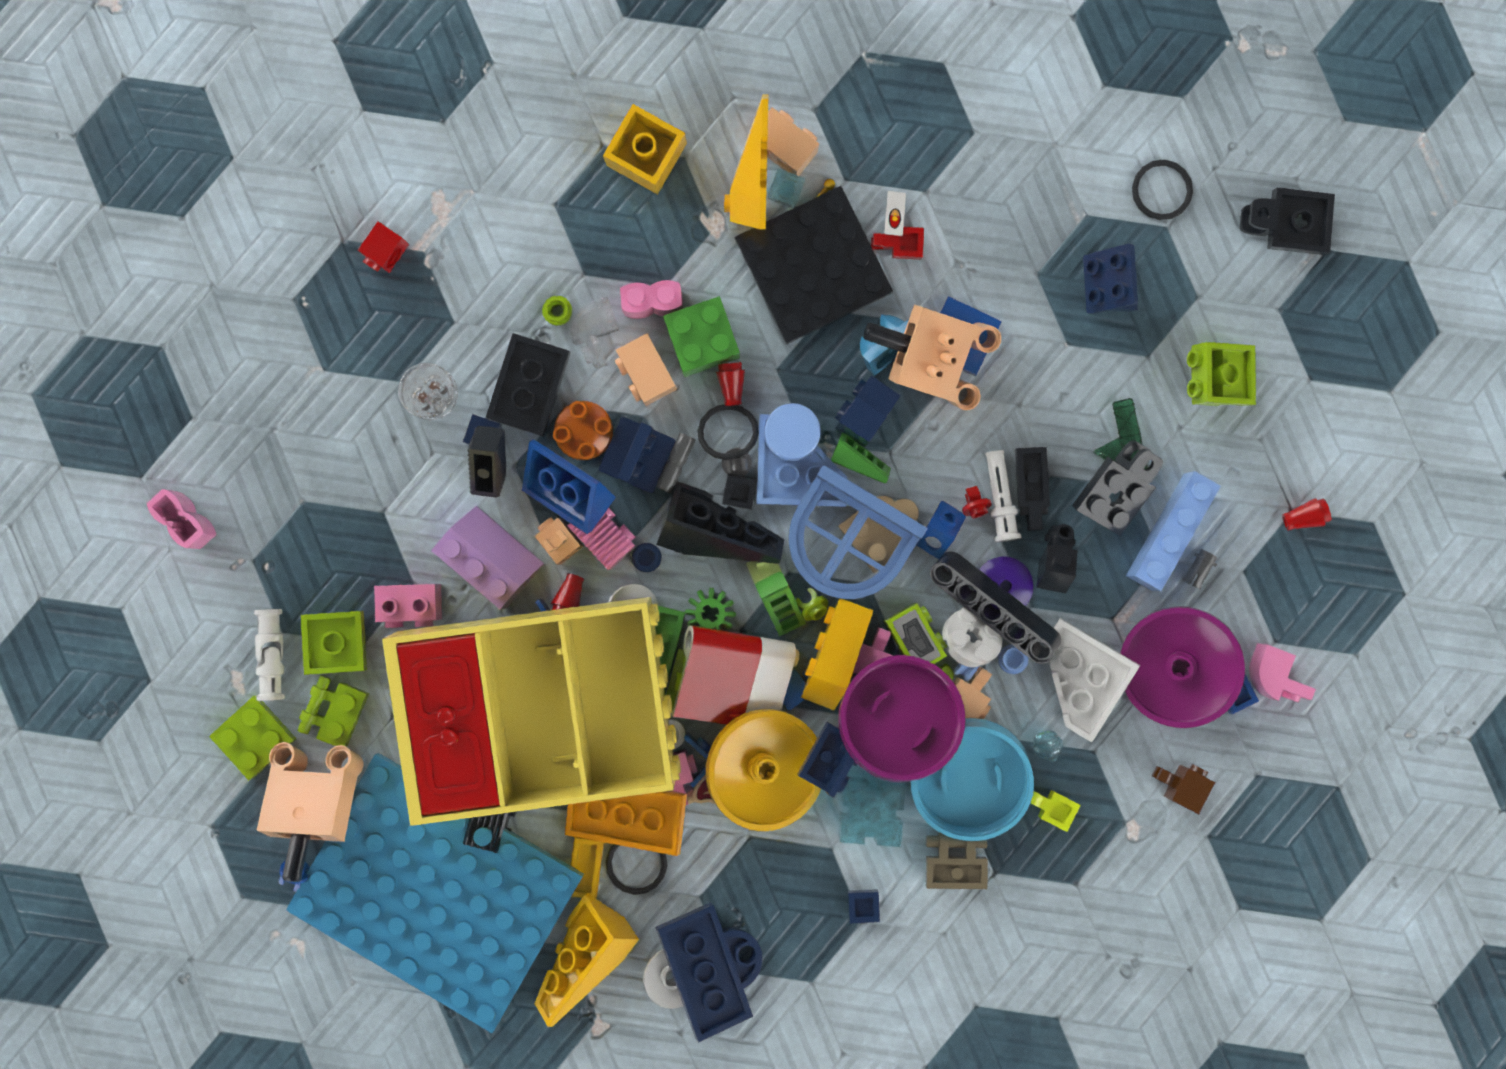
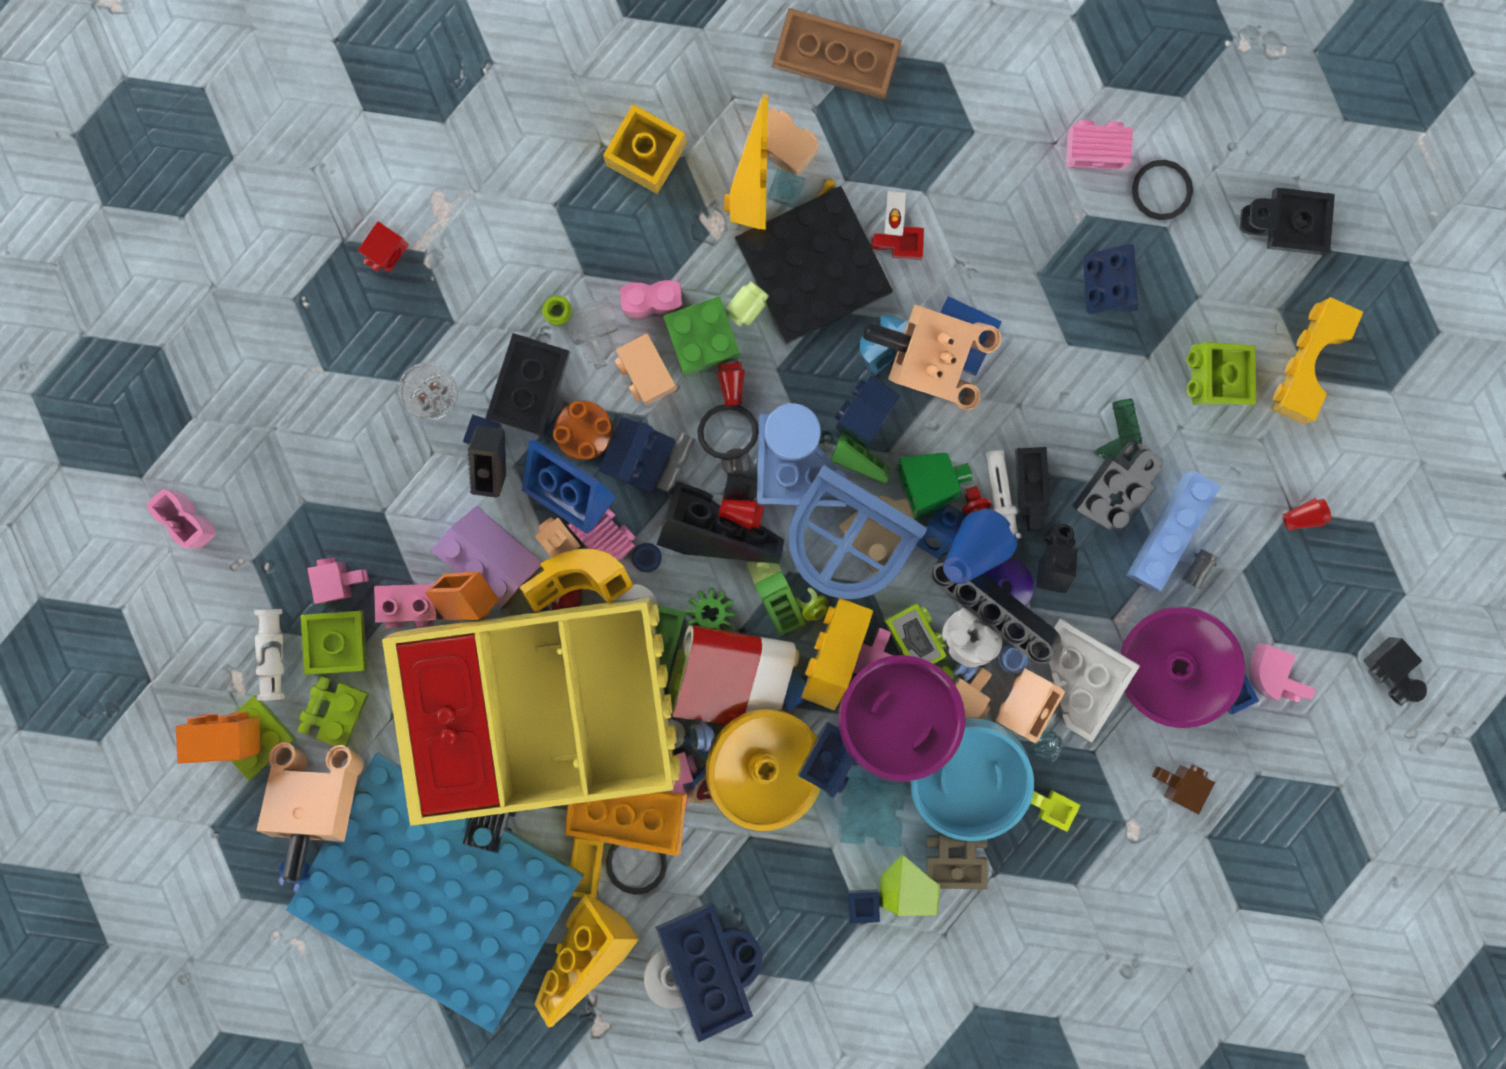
none -> orange brick [176,712,261,764]
none -> bright pink brick [307,557,369,604]
none -> orange brick [425,571,499,621]
none -> yellow arch [519,549,634,612]
none -> medium blue plate [690,721,714,752]
none -> red cone [719,499,764,530]
none -> yellowish green brick [726,281,769,327]
none -> medium nougat tile [772,8,902,100]
none -> lime slope [879,854,940,916]
none -> green torso [896,453,973,520]
none -> blue cone [943,509,1017,584]
none -> light nougat brick [995,668,1066,744]
none -> bright pink brick [1066,120,1133,170]
none -> yellow arch [1272,297,1363,424]
none -> black brick [1363,637,1427,706]

